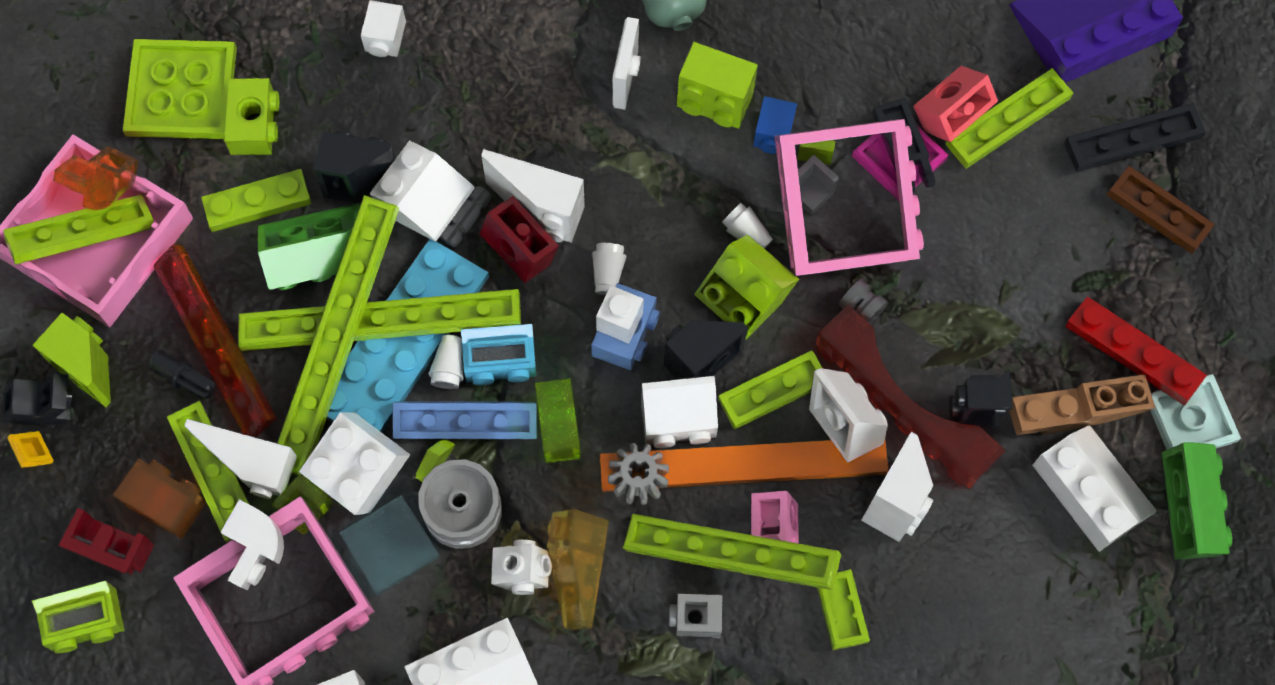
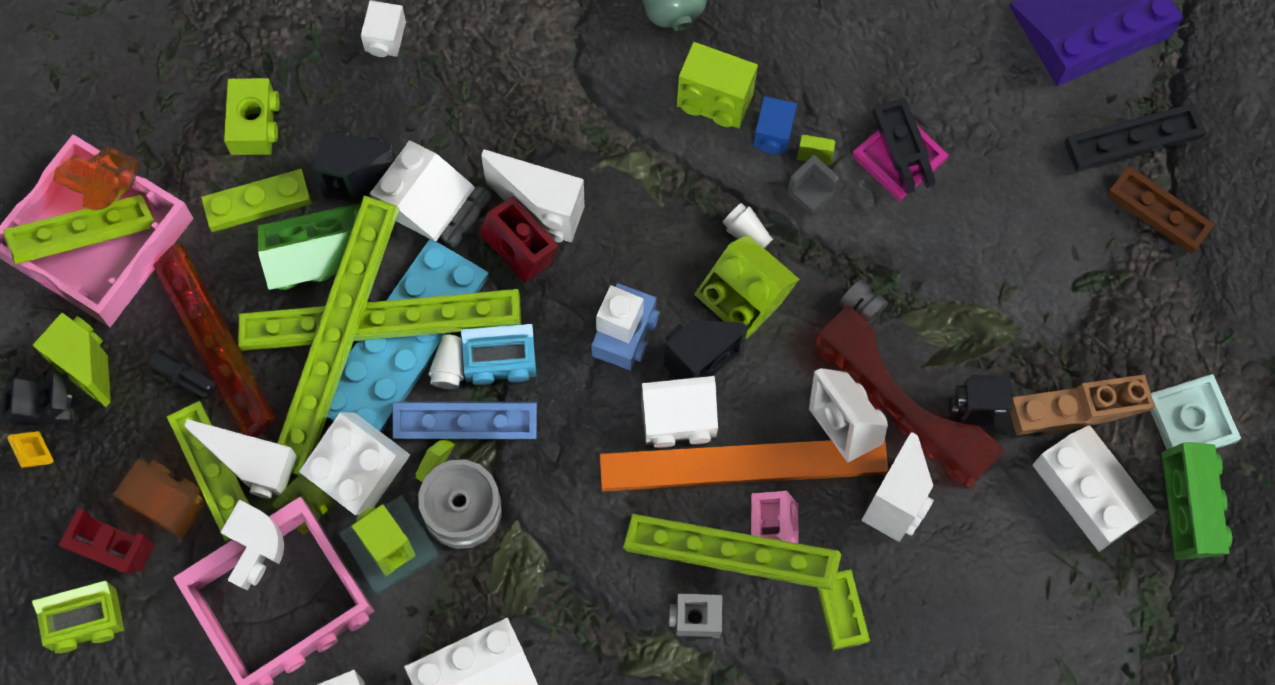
lime plate [123,39,237,139] -> none
white brick [491,540,552,595] -> none
clear neon green brick [535,378,581,463] -> none
clear yellow slope [547,509,609,630] -> none
white cone [592,243,626,295] -> none
light grey gear [608,443,669,505] -> none
white plate [613,17,641,110] -> none
lime plate [718,350,822,430] -> none
bright pink window [774,119,924,276] -> none
coral brick [913,66,998,142] -> none
lime plate [945,68,1073,169] -> none
red plate [1066,296,1207,406] -> none
none -> lime brick [352,504,416,577]

